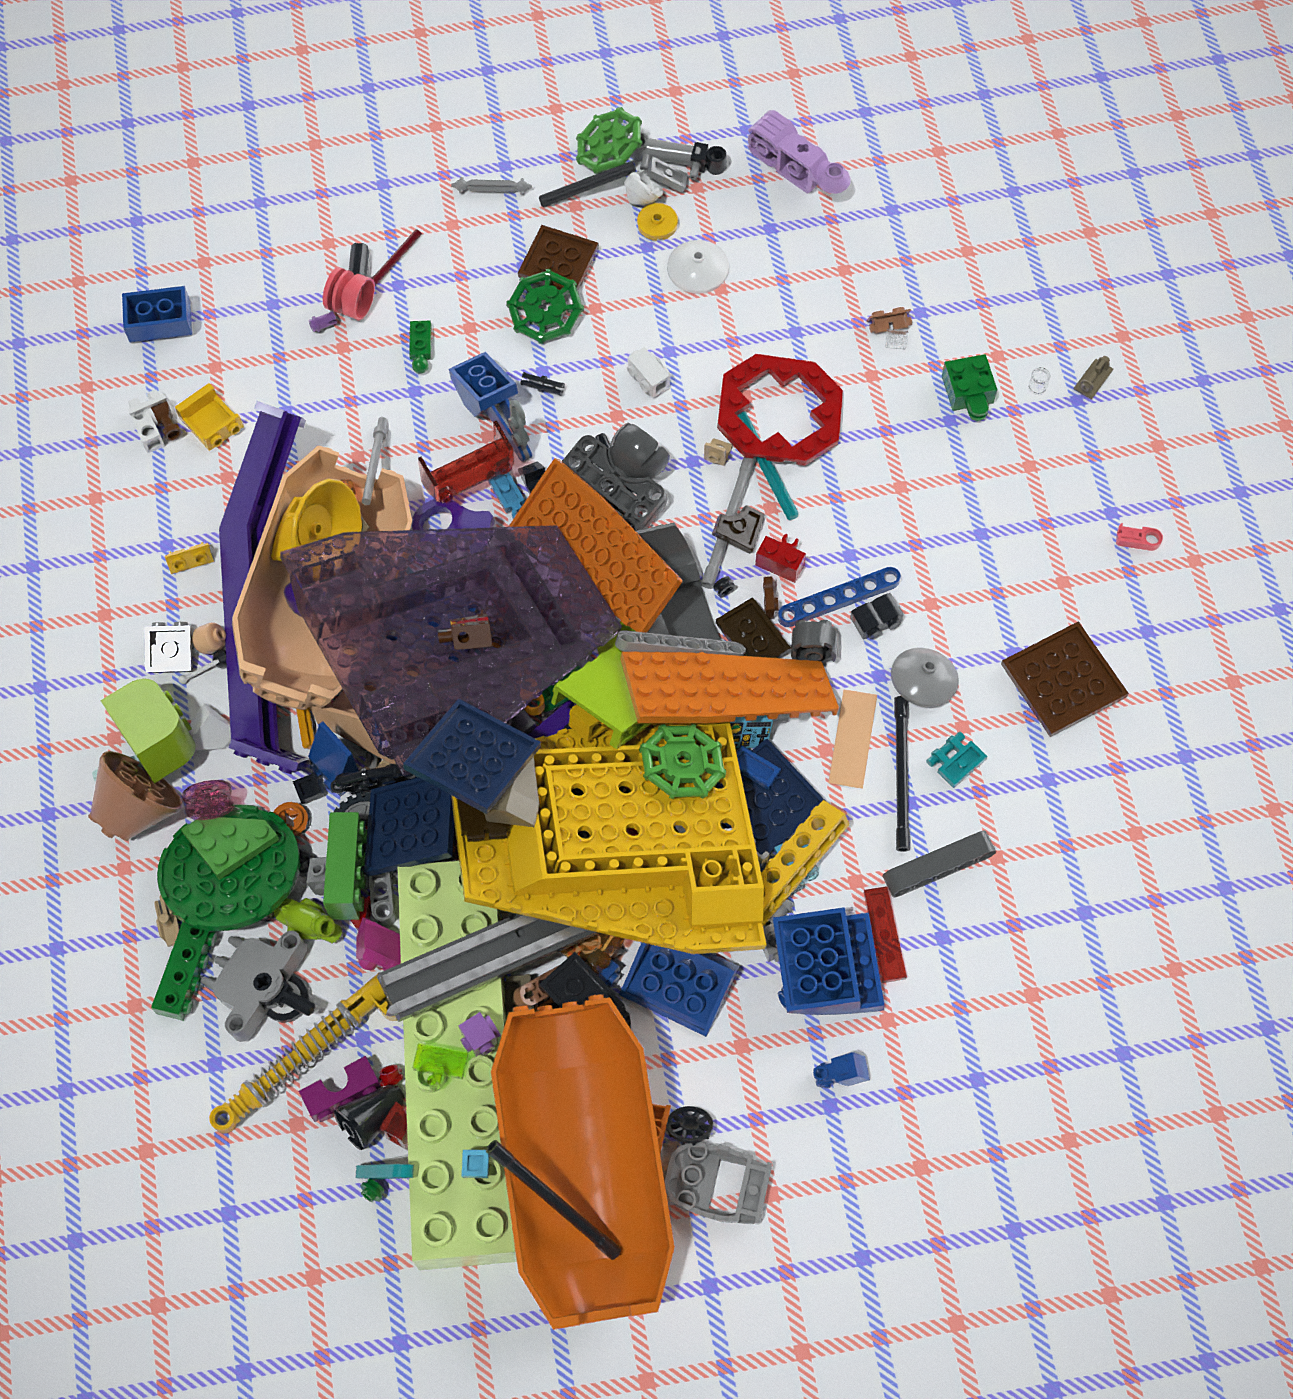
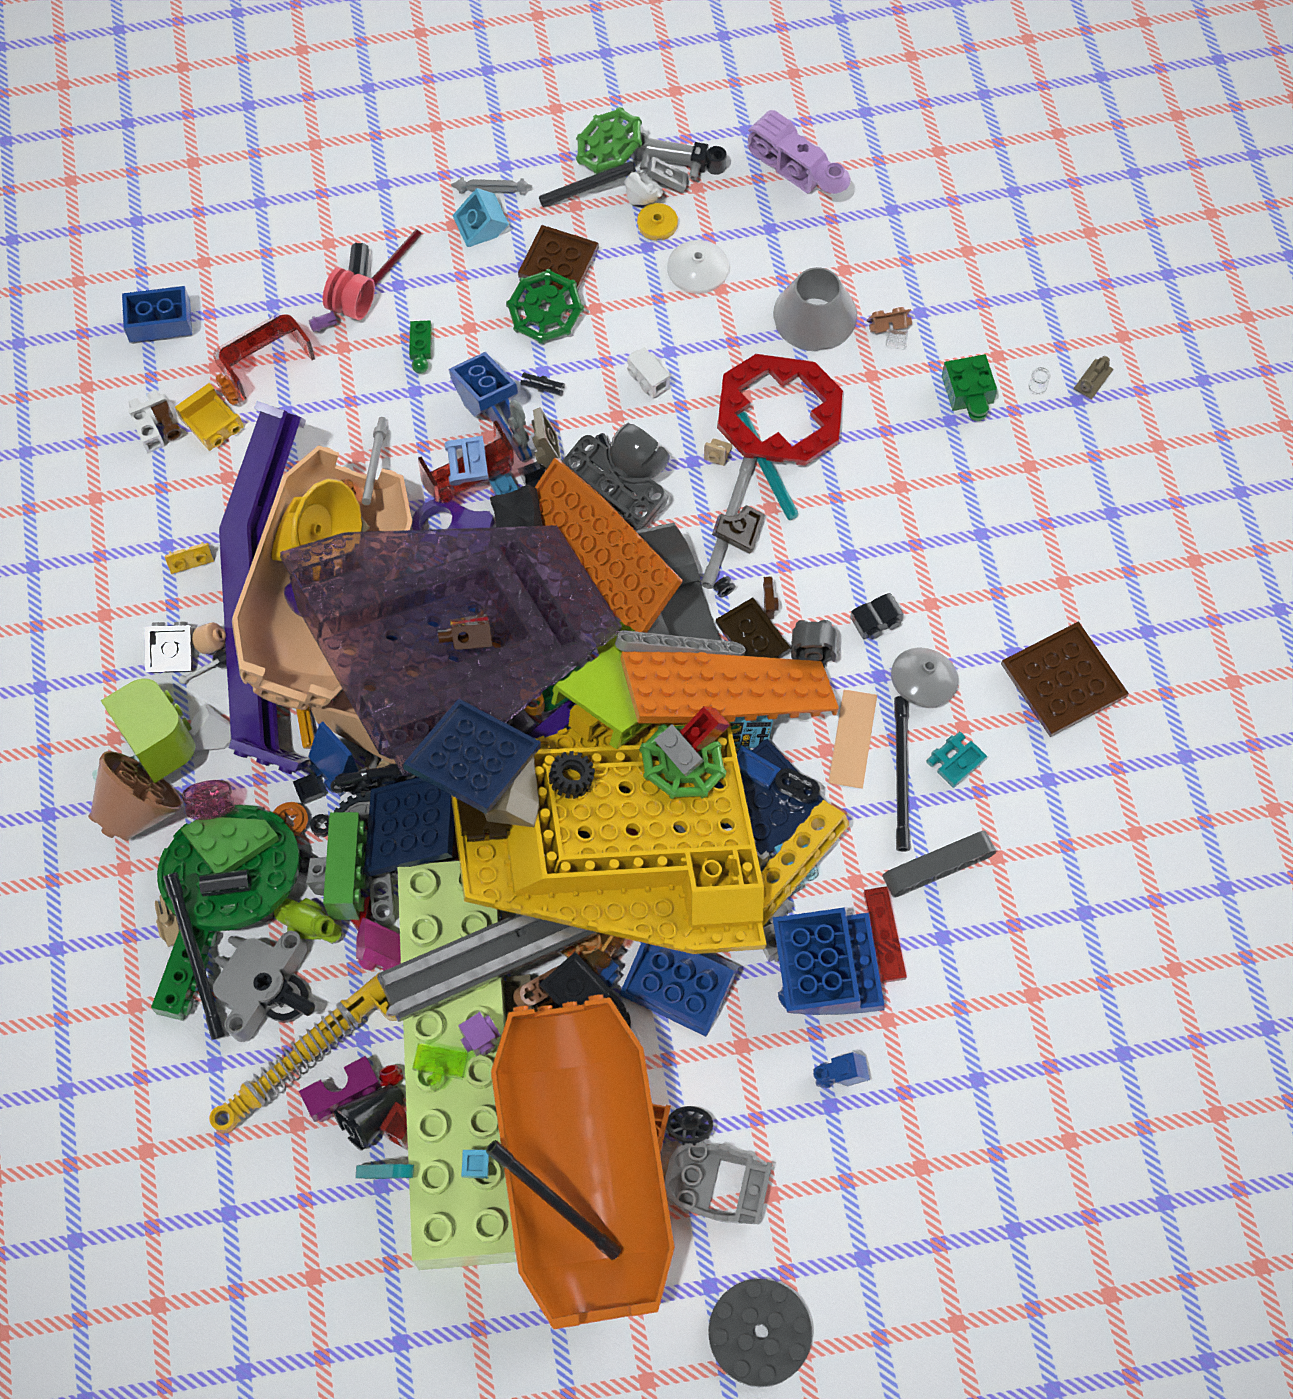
green plate [360,1179,384,1202] -> none
red brick [755,534,806,583] -> none
blue beam [778,567,901,627] -> none
coral piece [1116,523,1163,551] -> none
none -> black piece [163,872,226,1040]
none -> black axle [199,869,252,897]
none -> clear red windscreen [213,314,315,400]
none -> orange gear [216,373,239,405]
none -> black bush [310,814,329,838]
none -> light blue plate [444,436,489,486]
none -> medium azure slope [452,188,509,247]
none -> black brick [490,485,543,542]
none -> dark tan plate [531,407,562,470]
none -> black tyre [549,751,595,799]
none -> light grey plate [654,724,704,776]
none -> red slope [680,706,730,752]
none -> dark grey plate [708,1279,812,1387]
none -> light grey cone [773,267,857,351]
none -> black plate [775,768,820,804]

